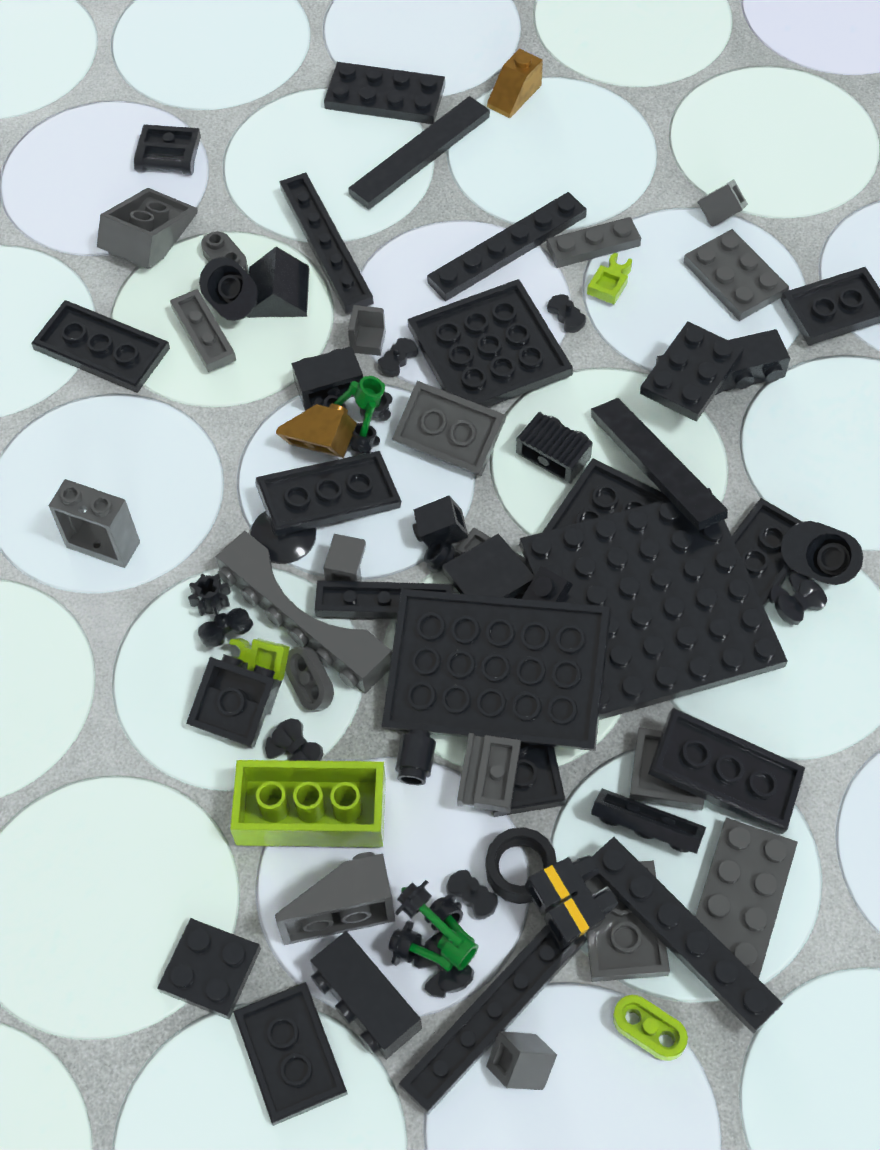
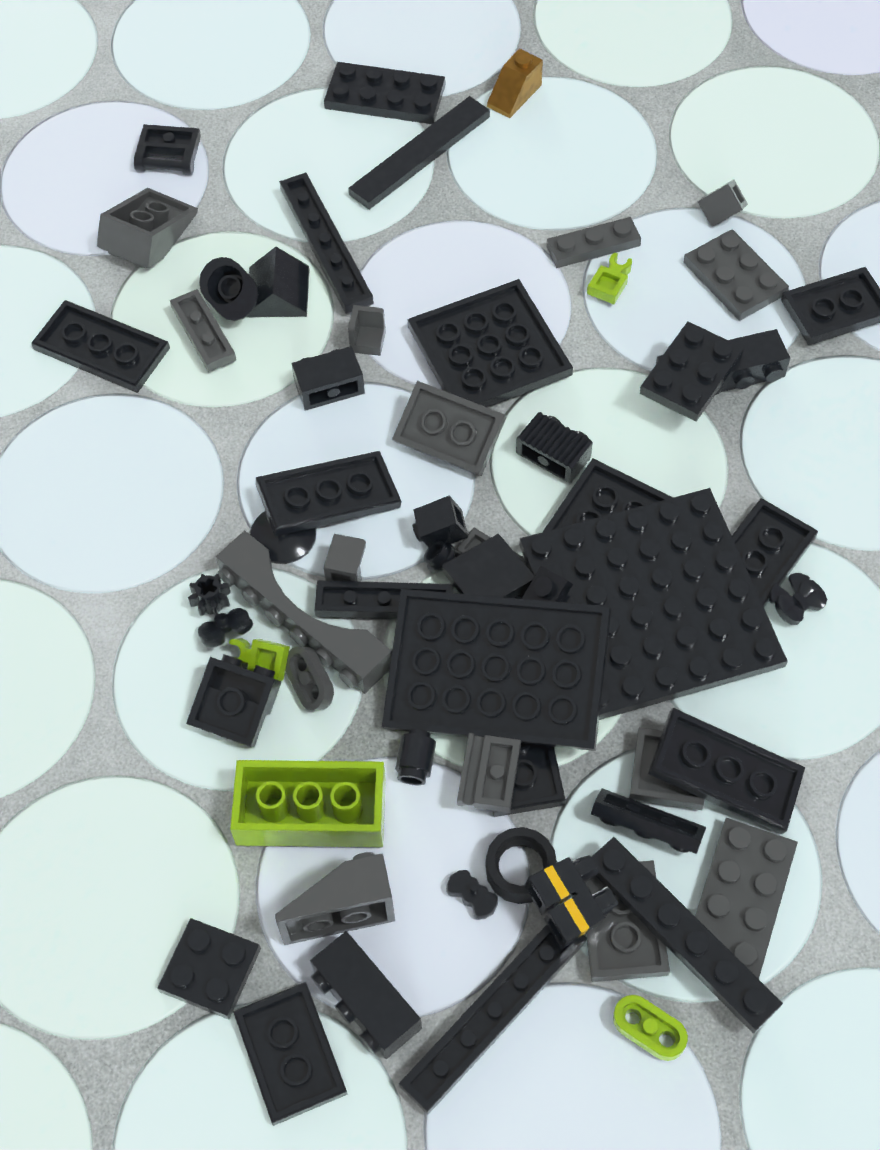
dark grey window [48,479,140,568] -> none
dark grey plate [201,231,248,272] -> none
black piece [265,718,324,761] -> none
pearl gold slope [276,404,357,458] -> none
plant [313,376,393,453] -> none
black piece [378,338,419,377] -> none
plant [388,880,479,972] -> none
black piece [414,932,474,998] -> none
black plate [427,192,587,301] -> none
dark grey panel [486,1031,558,1090] -> none
black piece [547,294,586,333] -> none
black tile [591,398,728,531] -> none
black piece [781,521,864,585] -> none

